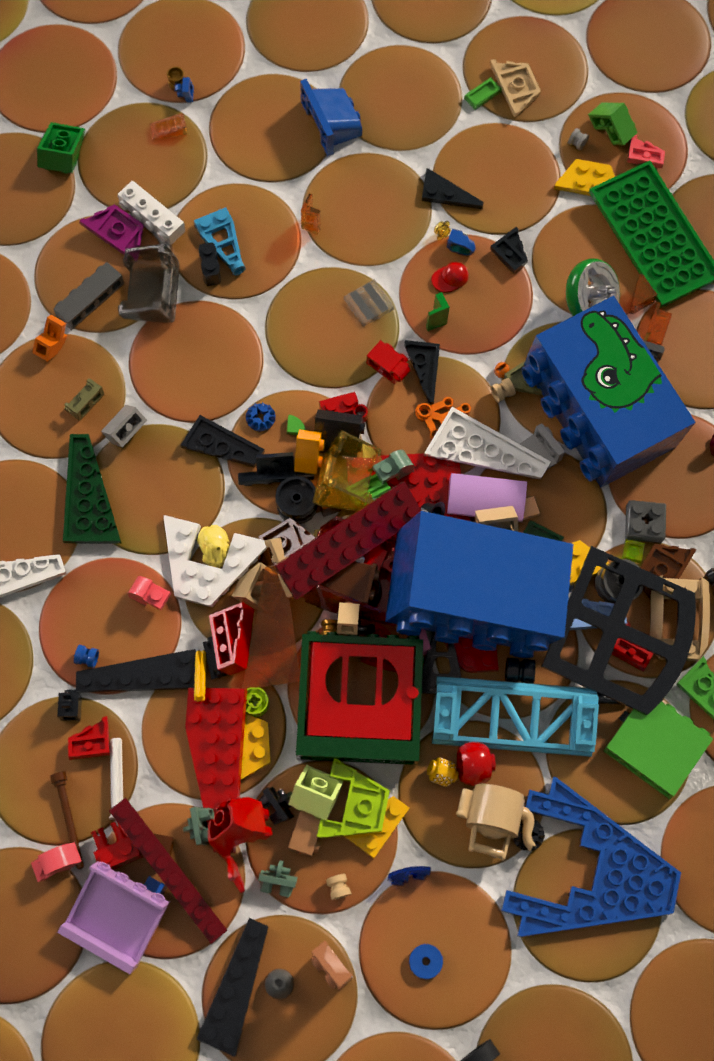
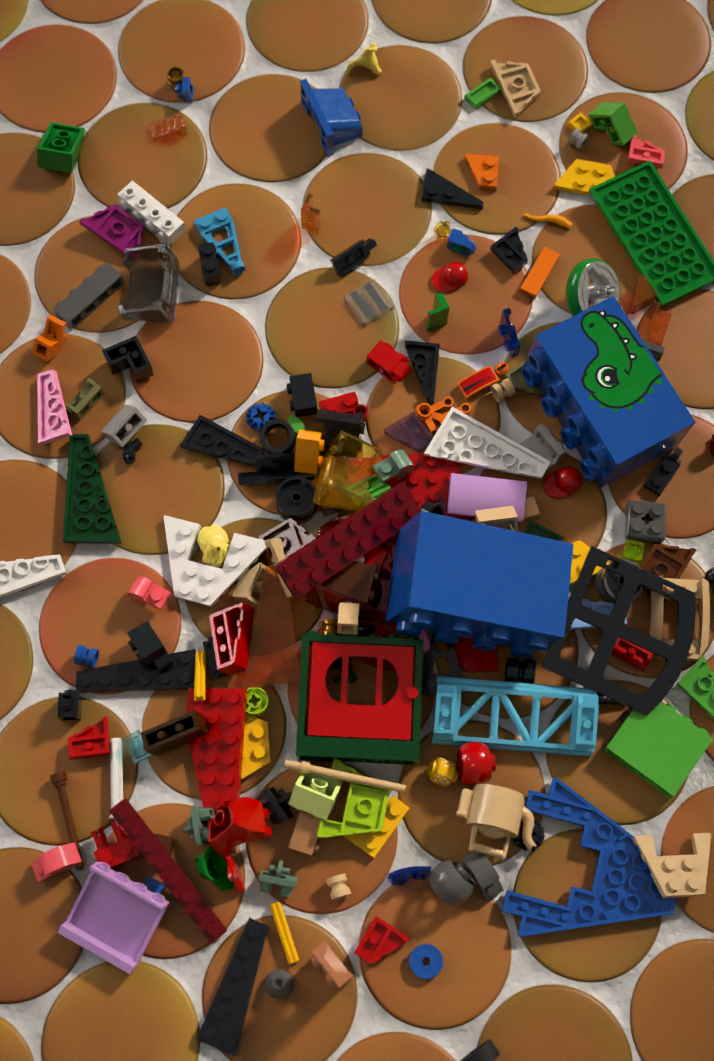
none -> bright pink wing [37,369,72,445]
none -> black brick [102,336,154,382]
none -> clear light blue brick [122,730,152,765]
none -> black arm [123,438,143,464]
none -> black hinge [127,621,174,672]
none -> dark brown brick [141,711,209,756]
none -> green piece [195,846,235,891]
none -> black tyre [259,419,297,454]
none -> yellow axle [270,902,299,964]
none -> tan bar [284,759,406,793]
none -> black brick [286,373,317,417]
none -> dark green piece [329,657,357,685]
none -> black hinge [330,238,377,276]
none -> light yellow piece [346,43,382,75]
none -> red wing [354,916,410,965]
none -> wing [384,412,433,452]
none -> dark grey wheel [429,860,474,907]
none -> slope [457,365,500,399]
none -> dark grey brick [461,851,504,901]
none -> orange wing [465,154,499,190]
none -> clear blue wing [498,308,520,357]
none -> orange tile [520,247,560,299]
none -> light orange animal [524,213,573,230]
none -> red cap [543,466,583,499]
none -> yellow tile [568,113,593,134]
none -> tan wing [633,833,711,898]
none -> black hinge [644,447,683,497]

